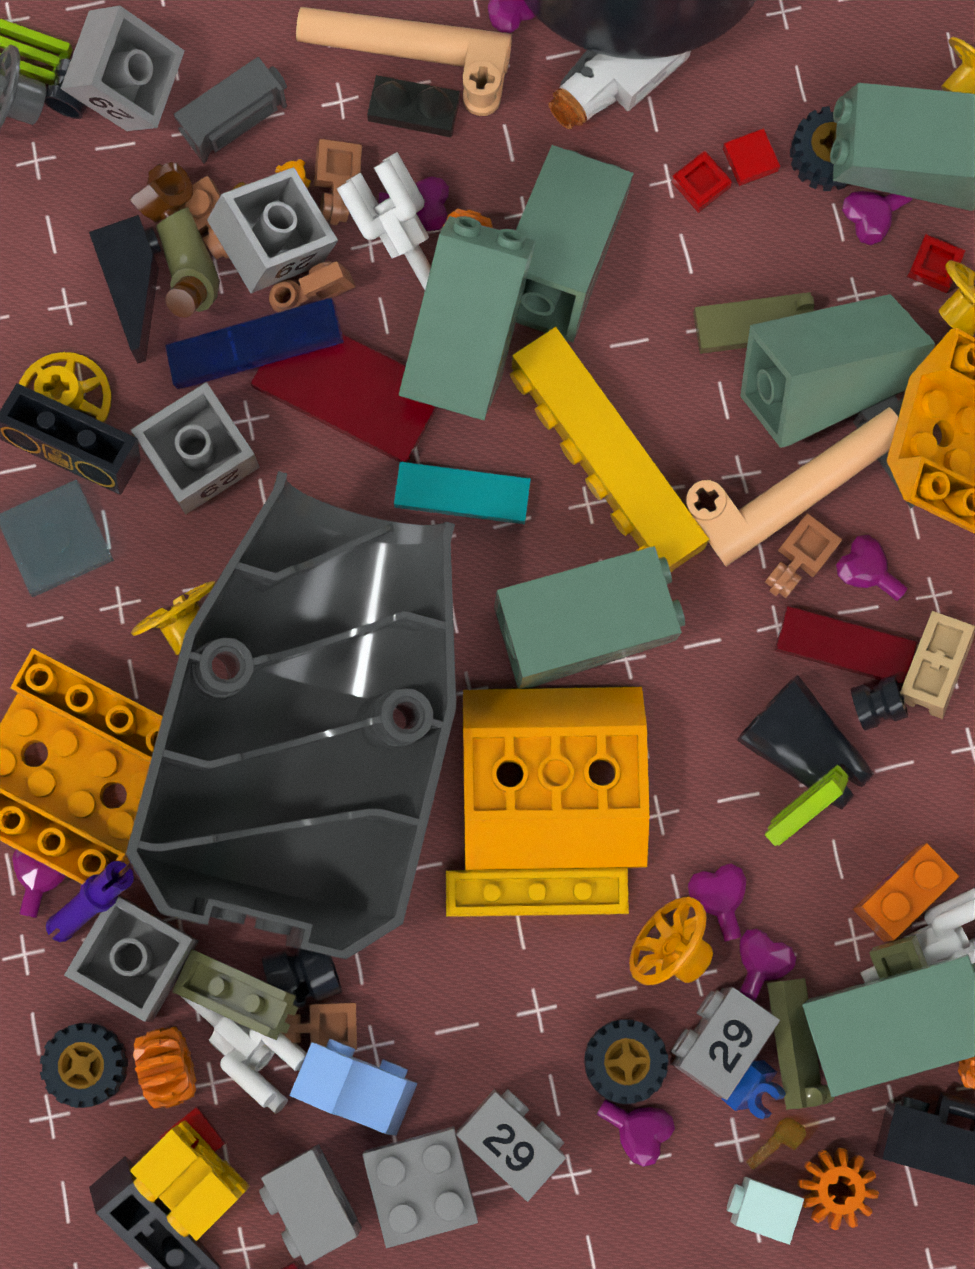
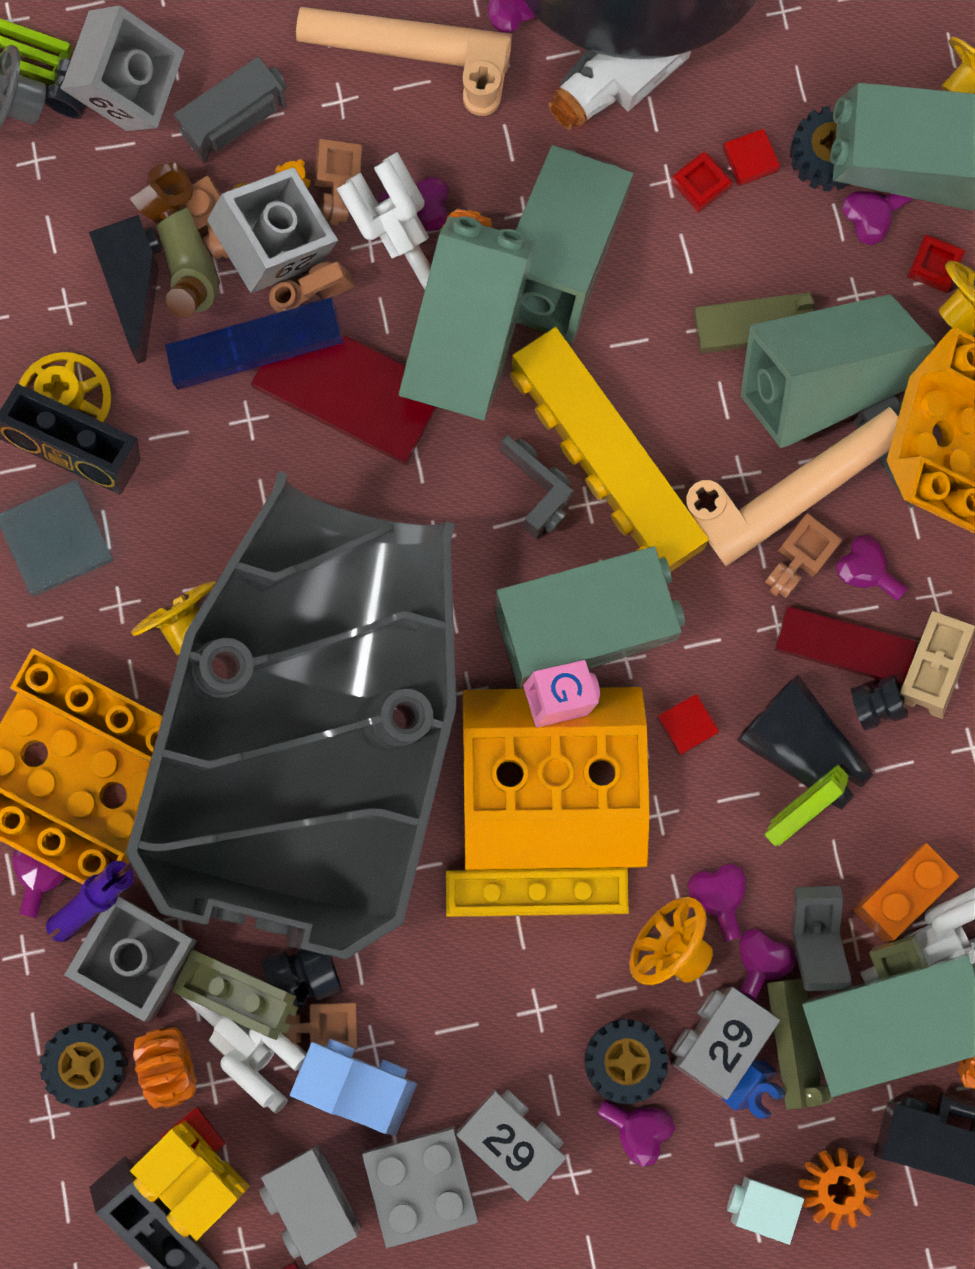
light grey brick [131,382,260,515] -> none
pearl dark grey tile [367,75,460,137] -> none
teal tile [394,462,531,525] -> none
clear yellow hand [746,1118,806,1170] -> none
none -> dark grey bracket [500,435,573,539]
none -> bright pink brick [523,660,600,728]
none -> red tile [657,694,719,756]
none -> dark grey bracket [791,886,851,991]

